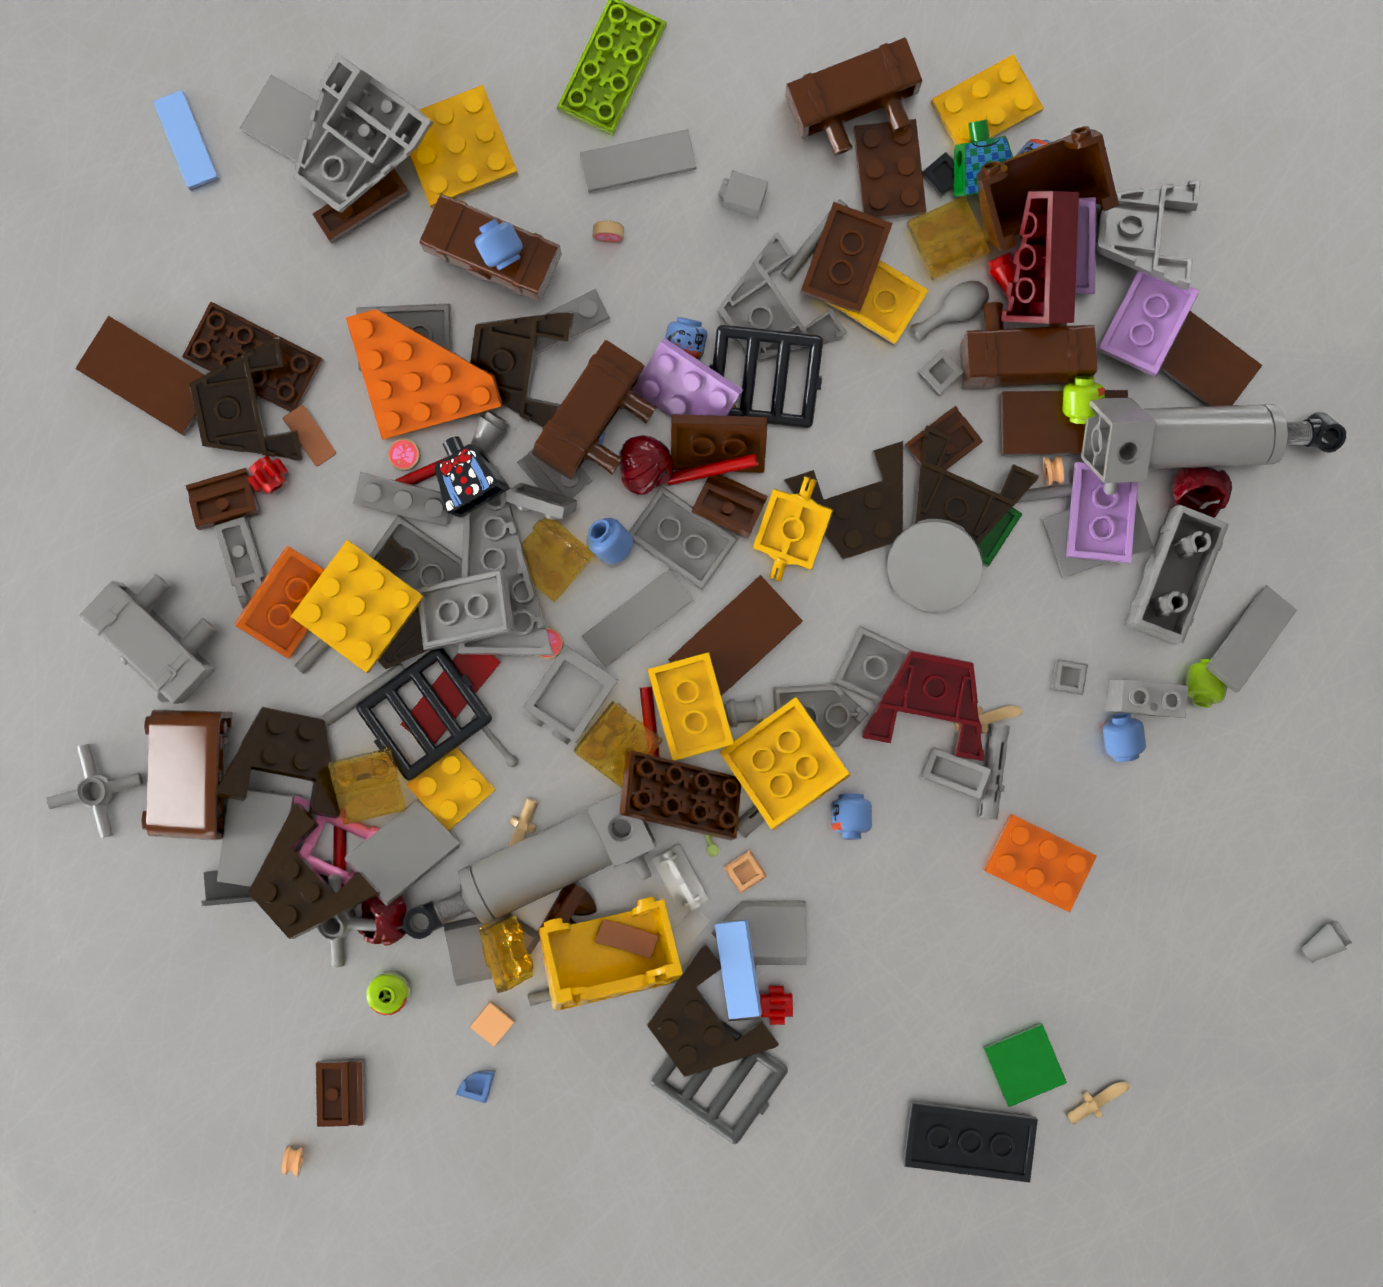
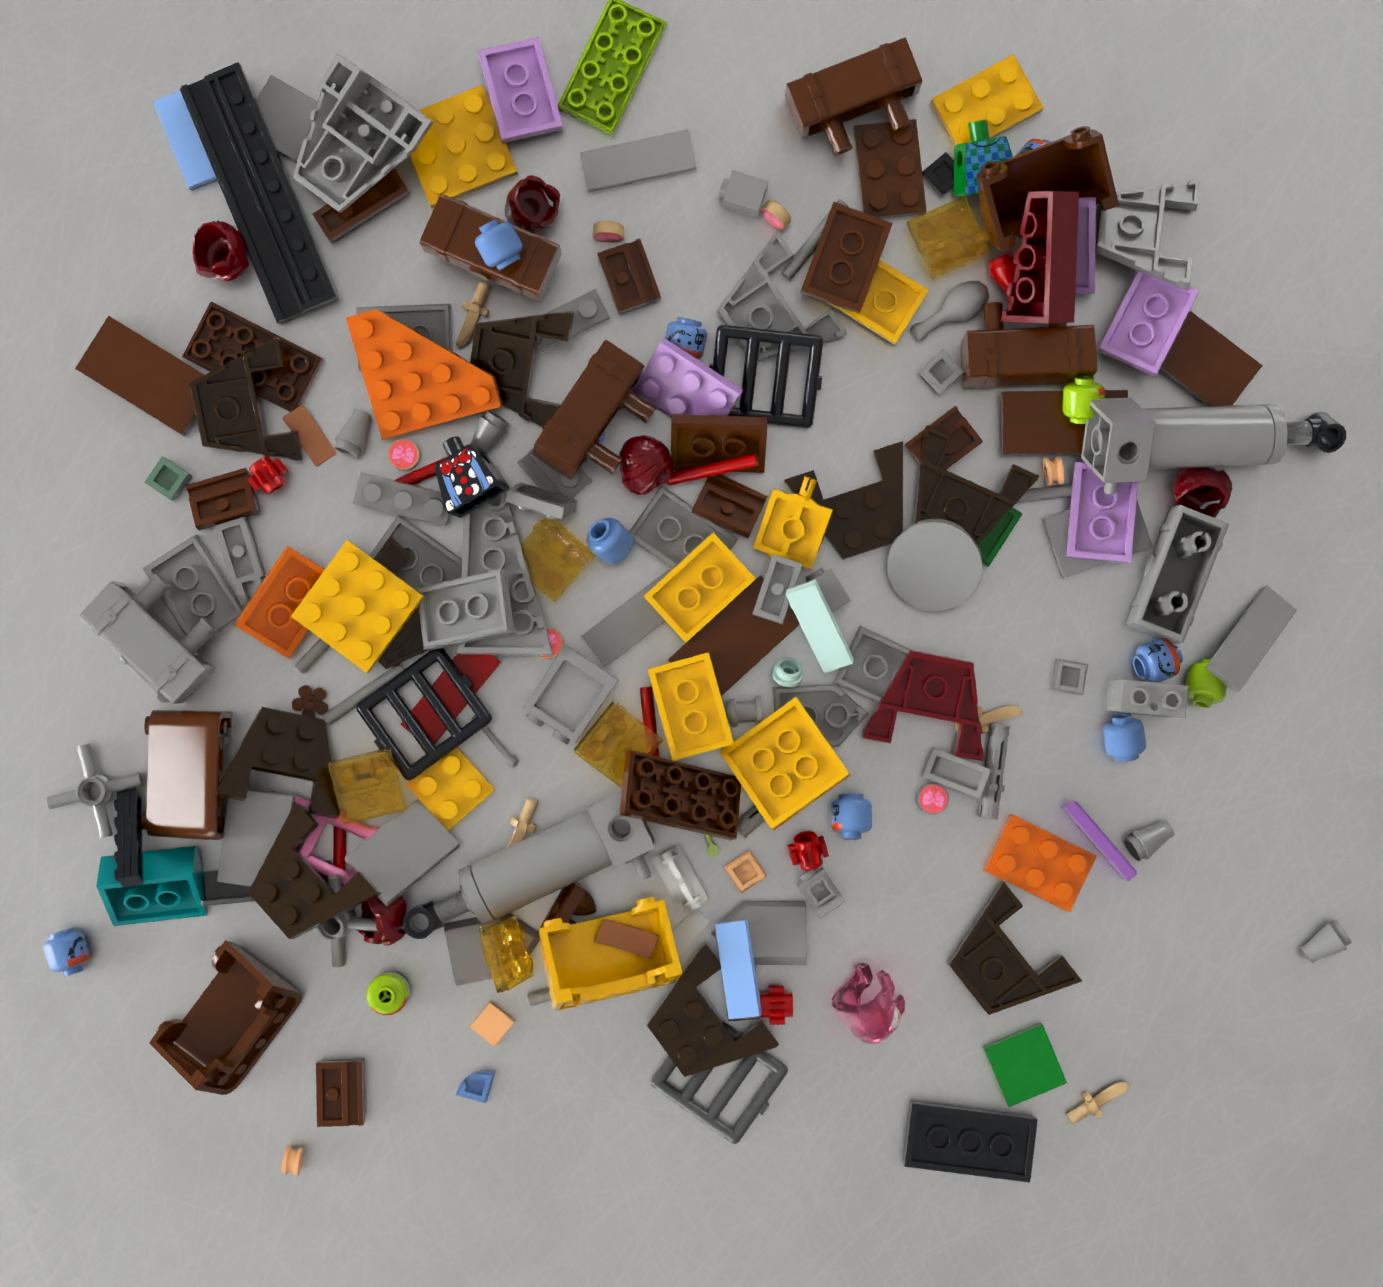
none -> medium blue head [43,928,90,977]
none -> teal slope [96,846,208,926]
none -> black piece [114,788,143,888]
none -> light grey tile [142,534,244,639]
none -> sand green plate [145,456,191,501]
none -> reddish brown windscreen [149,940,302,1095]
none -> black plate [180,62,338,324]
none -> dark red hair [192,220,249,282]
none -> reddish brown plant [292,685,328,718]
none -> light grey cone [334,409,372,458]
none -> tan piece [456,282,491,347]
none -> lavender plate [478,37,563,143]
none -> dark red hair [505,175,561,233]
none -> reddish brown plate [597,238,661,314]
none -> yellow plate [643,532,756,643]
none -> light grey plate [752,554,803,624]
none -> tan tile [760,200,791,230]
none -> light aqua plate [772,658,803,687]
none -> light aqua tile [786,579,854,673]
none -> red gear [788,831,829,871]
none -> light grey window [796,867,846,919]
none -> light grey brick [806,567,851,612]
none -> clear pink piece [832,963,905,1044]
none -> tile [917,783,949,815]
none -> dark brown wing [948,881,1082,1015]
none -> medium lavender tile [1061,800,1137,881]
none -> light grey cone [1125,820,1174,861]
none -> medium blue head [1133,638,1183,683]

